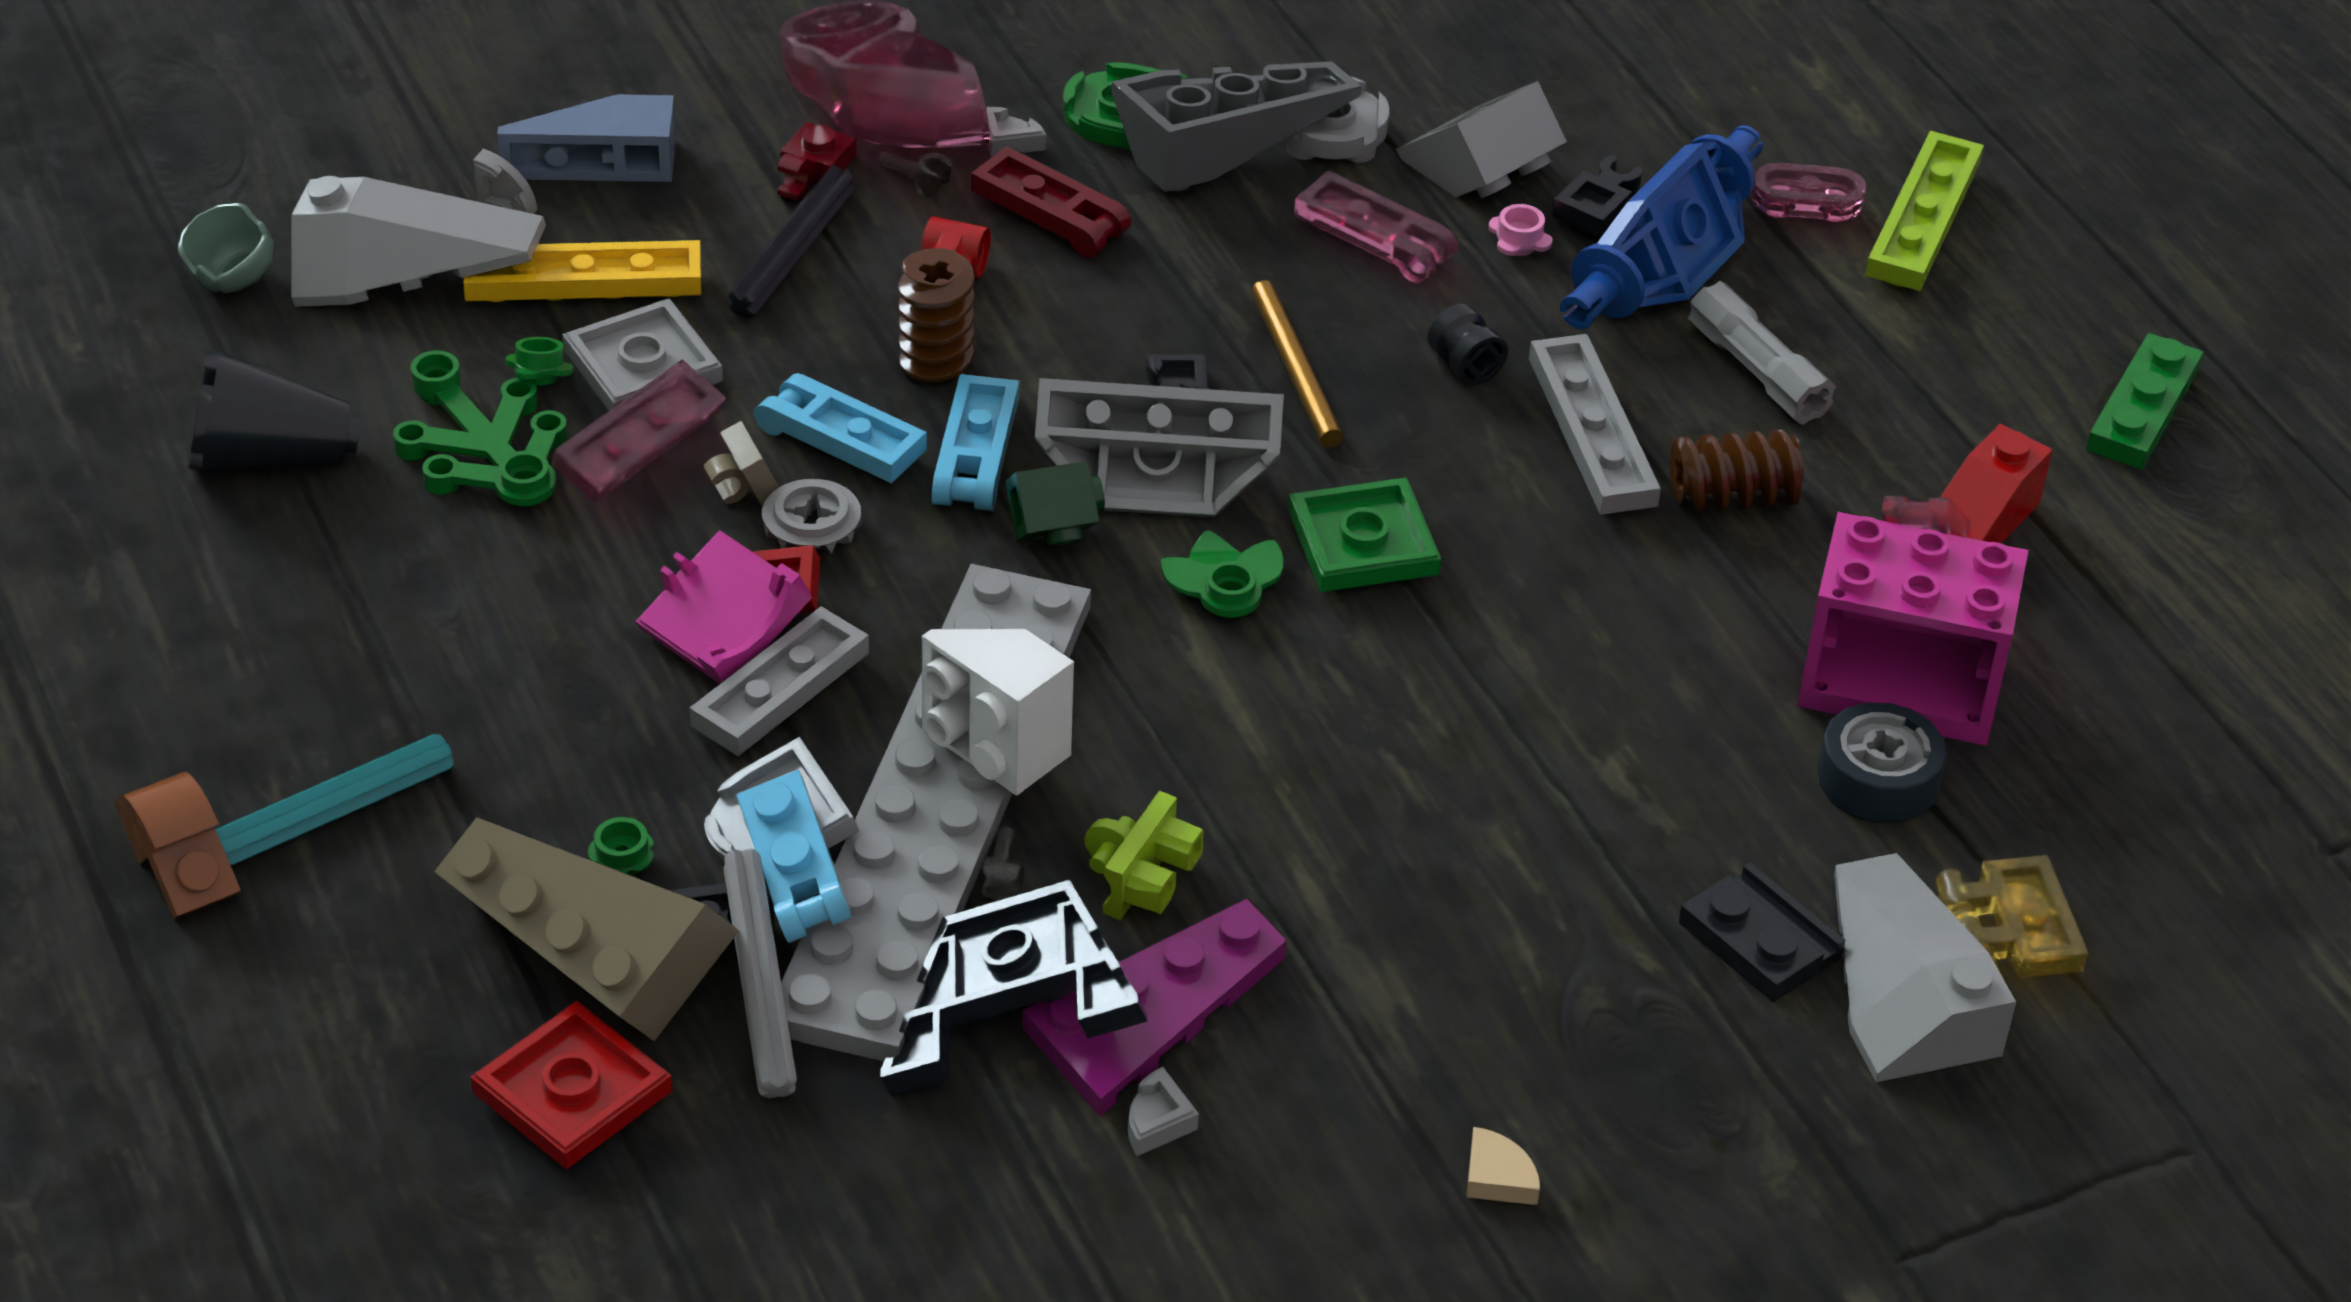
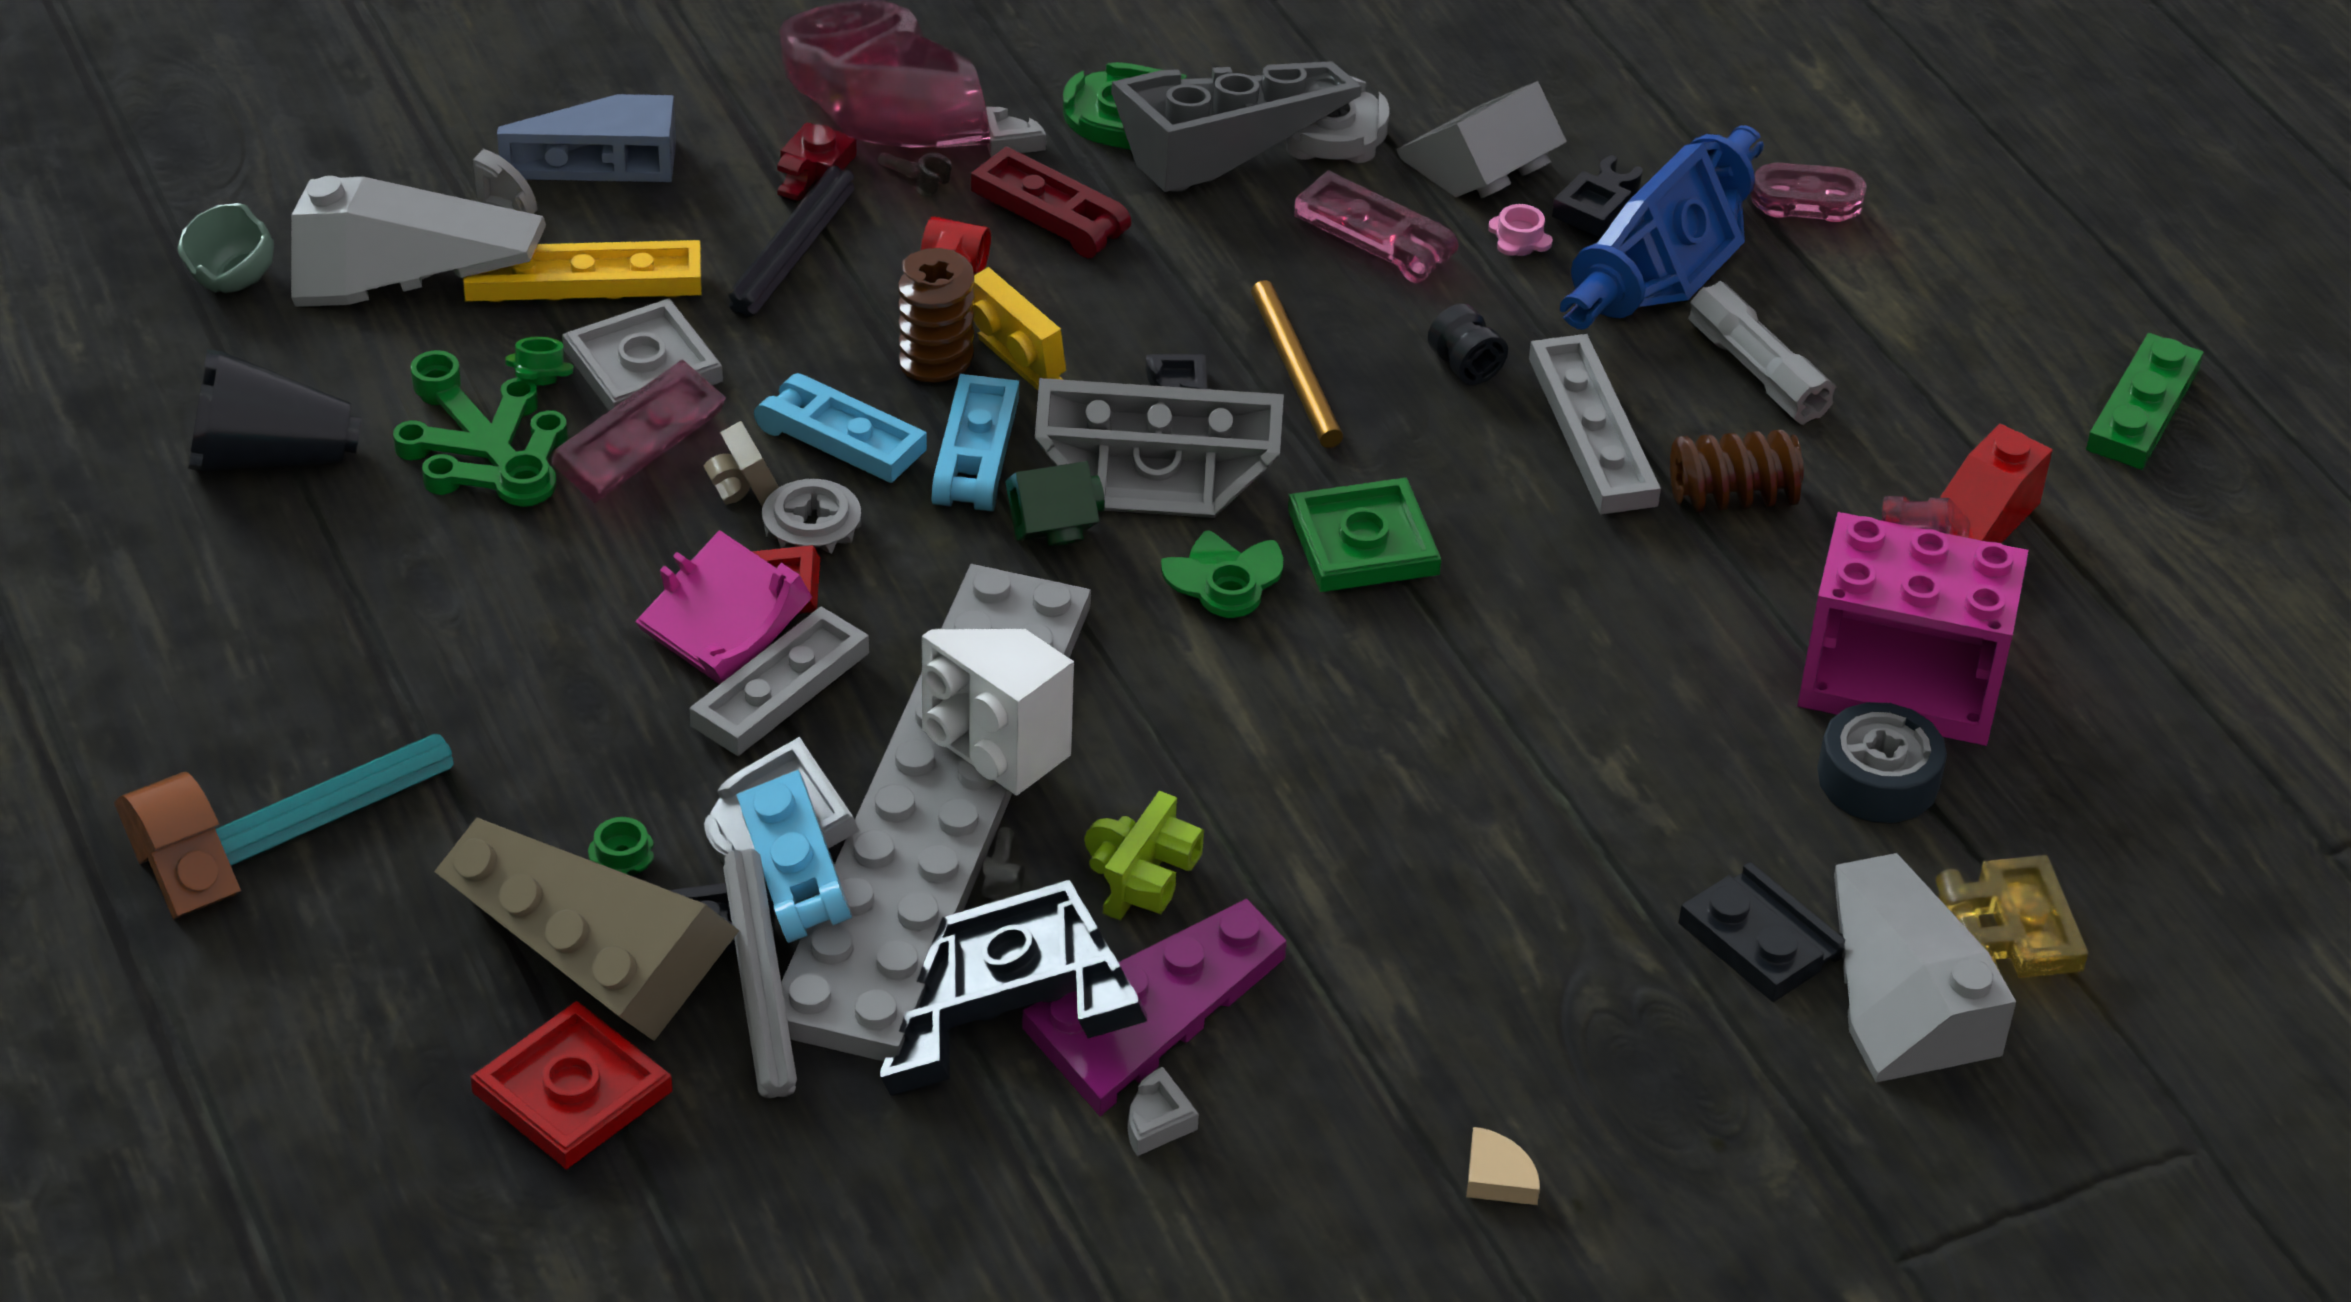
lime plate [1865,131,1984,291] -> none
none -> yellow plate [973,267,1066,390]

